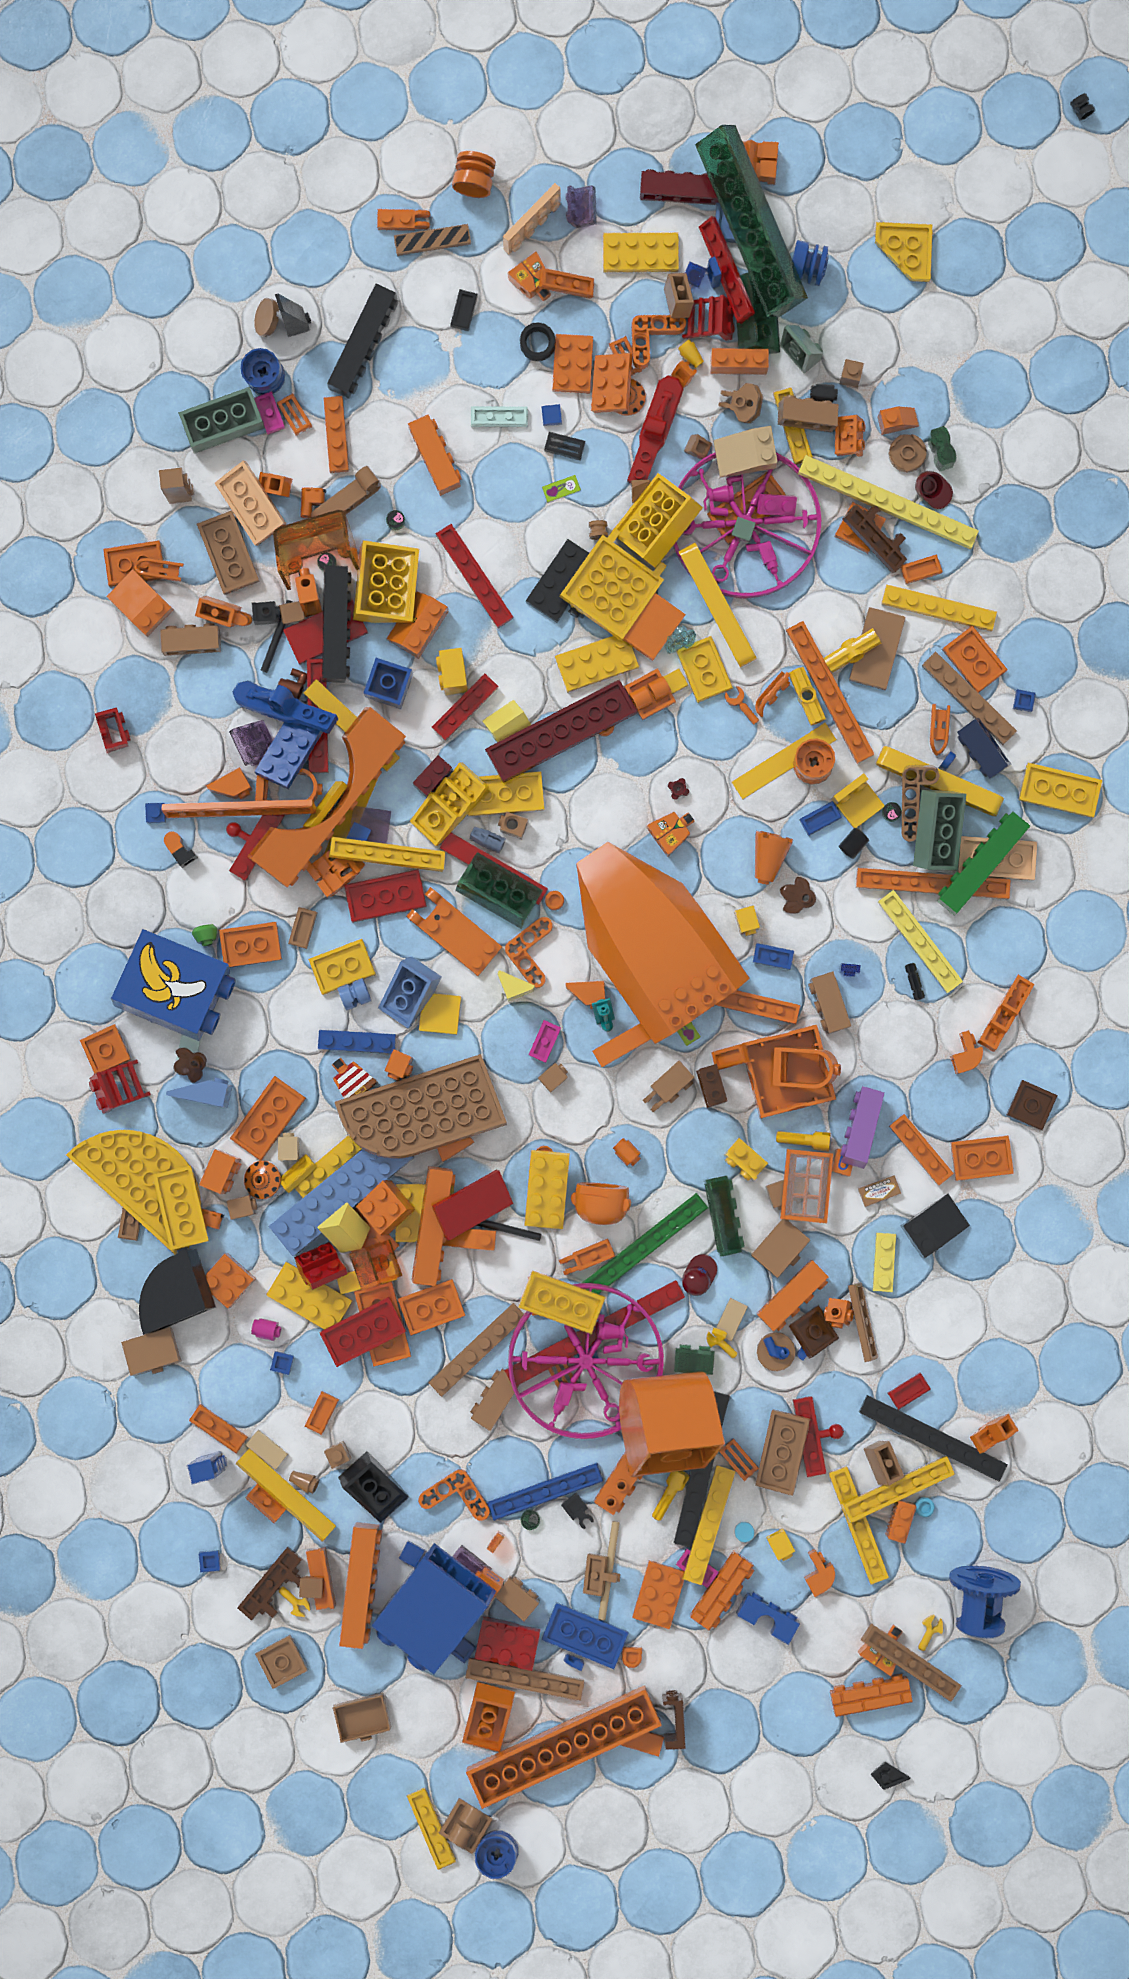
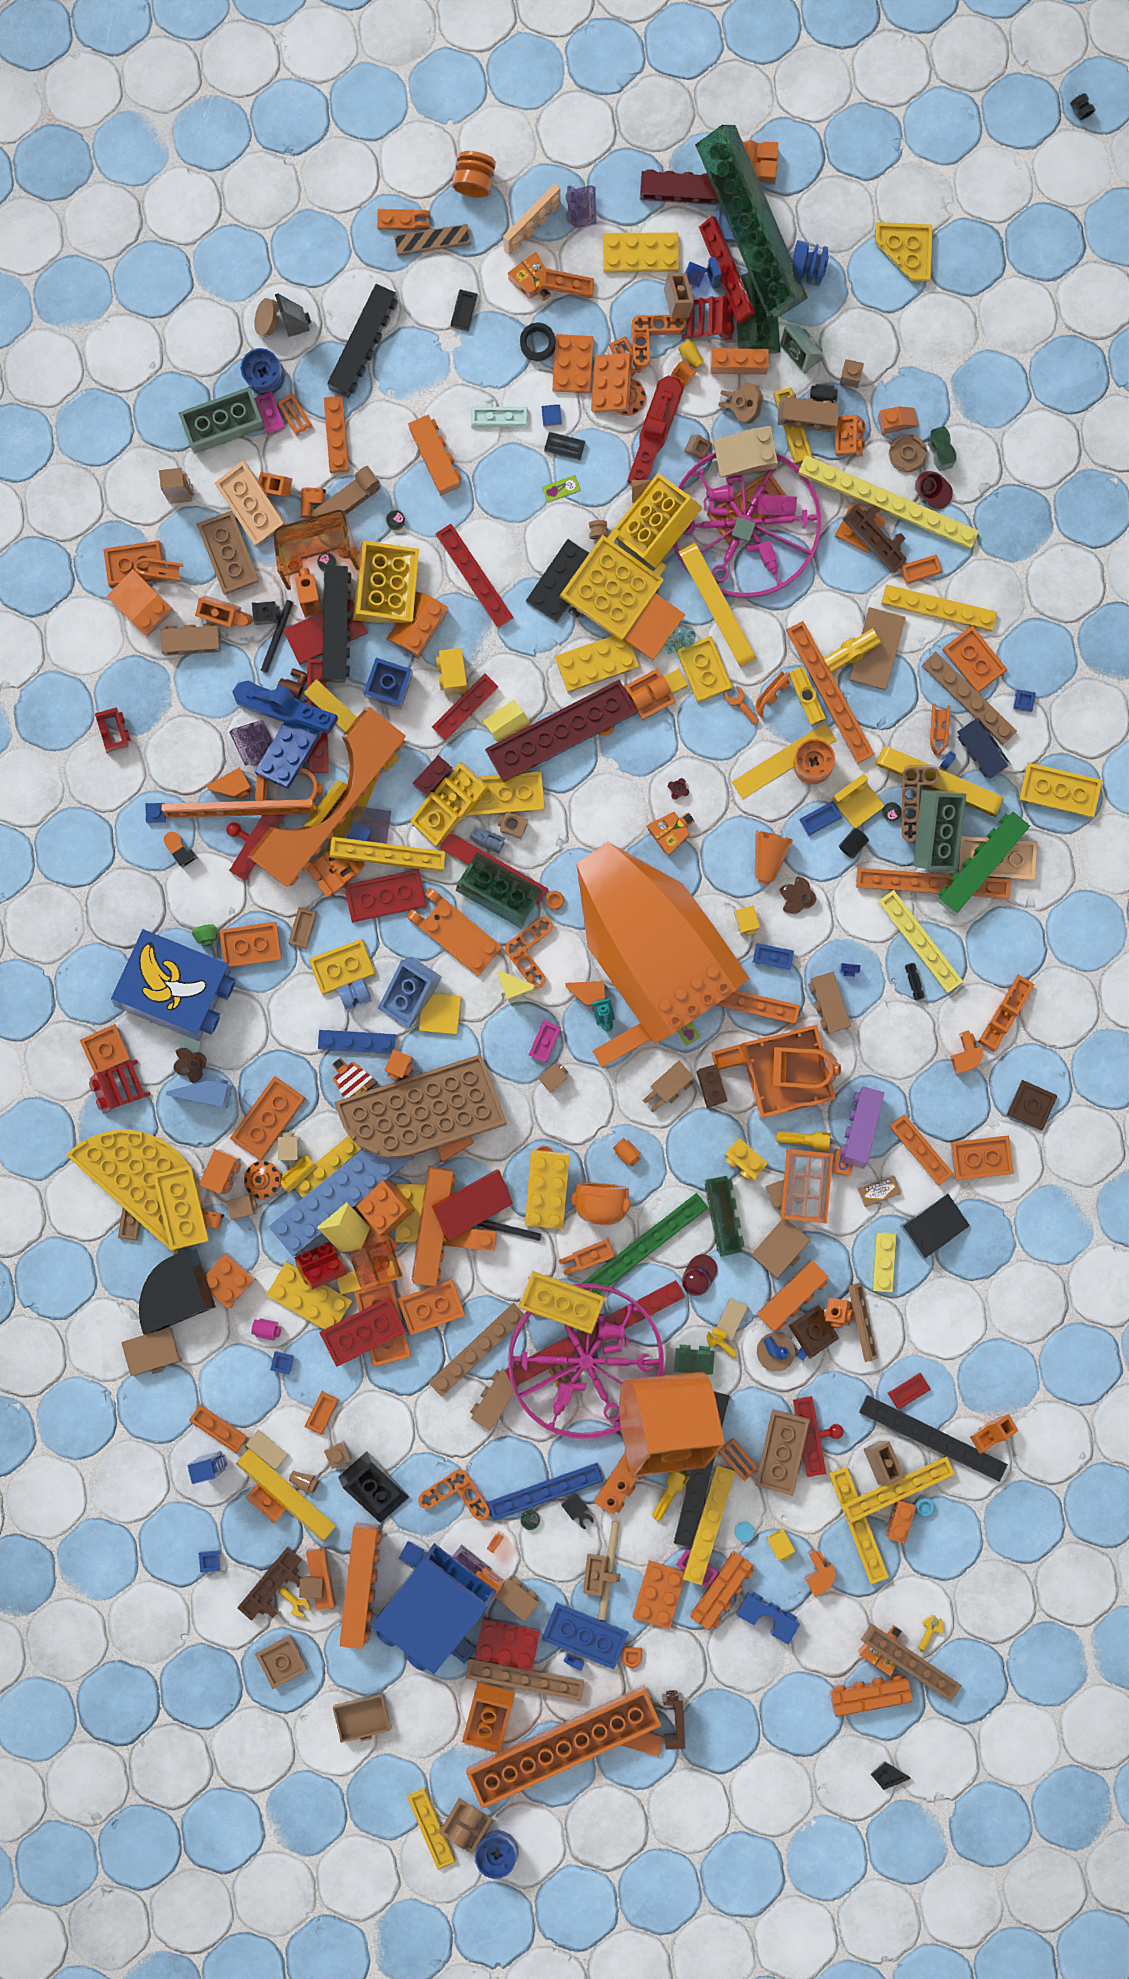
medium nougat slope [279,601,305,624] -> none
blue piece [949,1565,1021,1638] -> none

